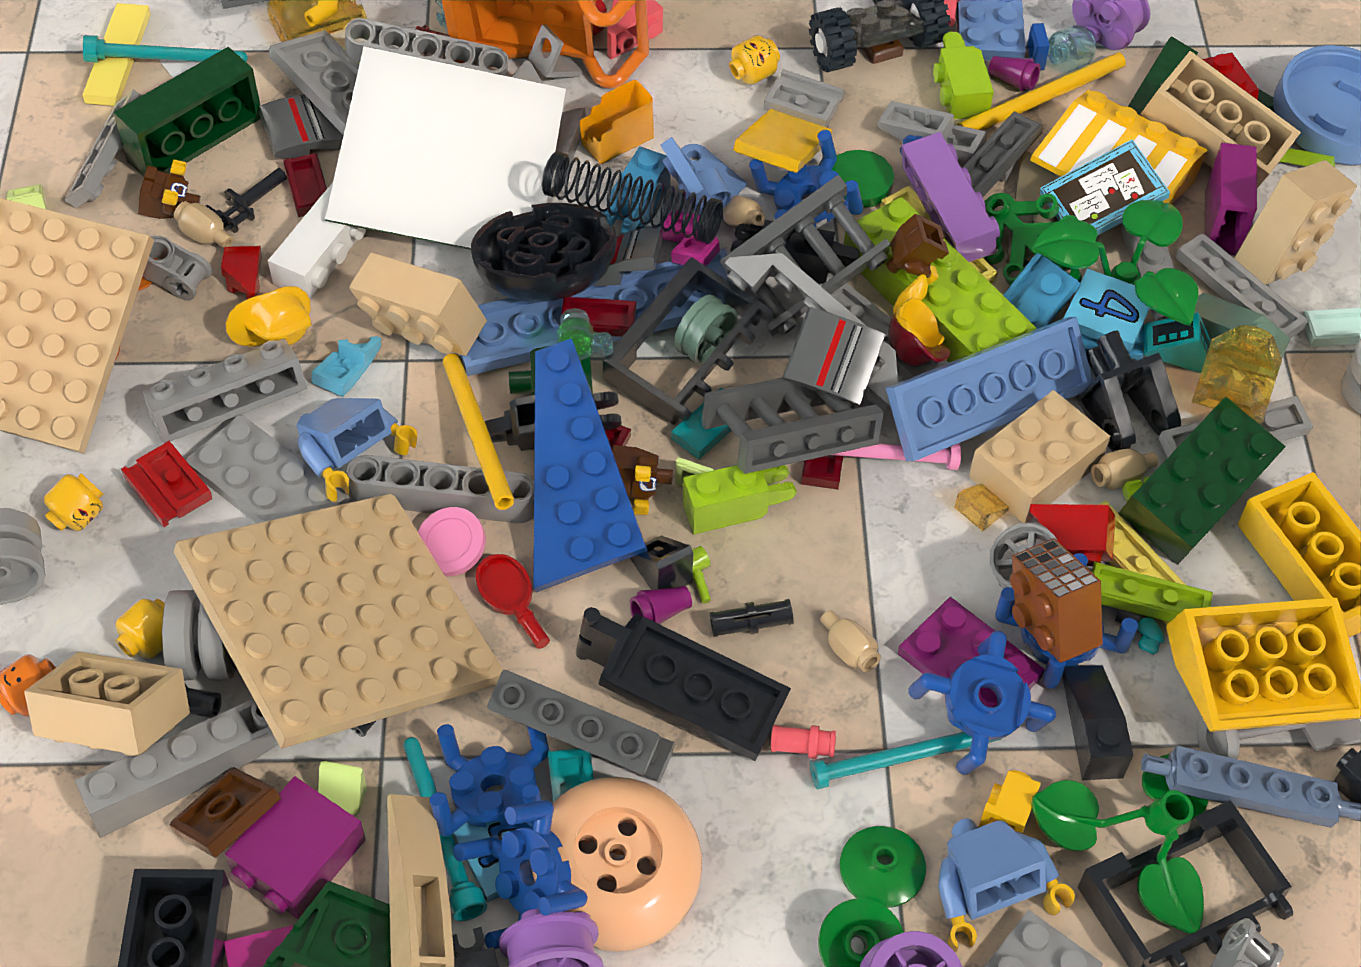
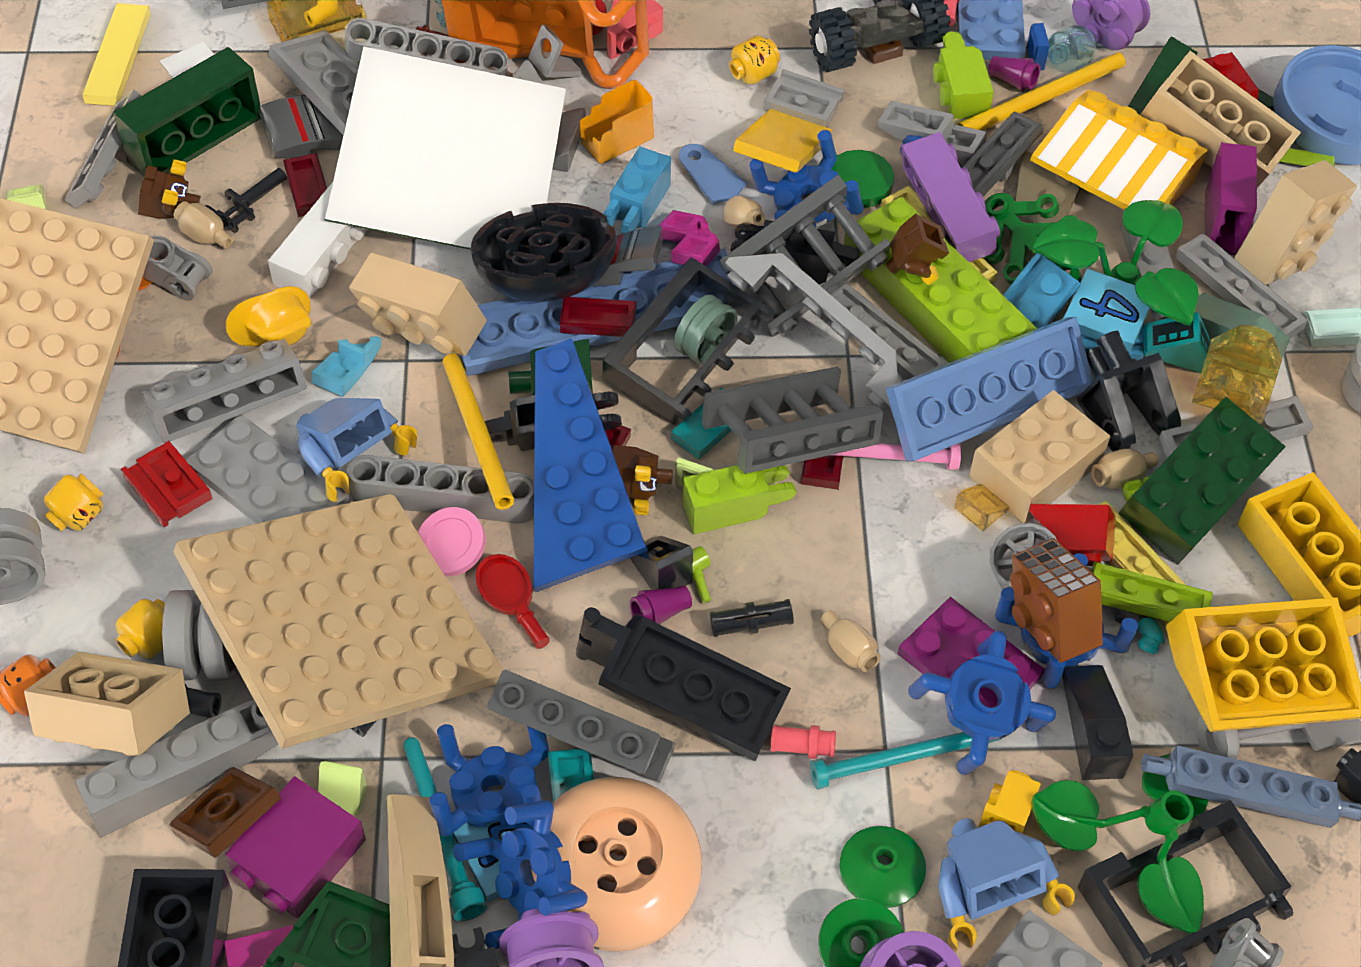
teal piece [83,35,248,63] -> none
red slope [221,246,262,300] -> none
black piece [541,151,723,245] -> none
clear light blue piece [557,308,613,361] -> none
medium blue plate [660,137,732,221] -> none
dark grey slope [783,307,885,405] -> none
hair [888,274,950,366] -> none
tile [1040,139,1170,236] -> none

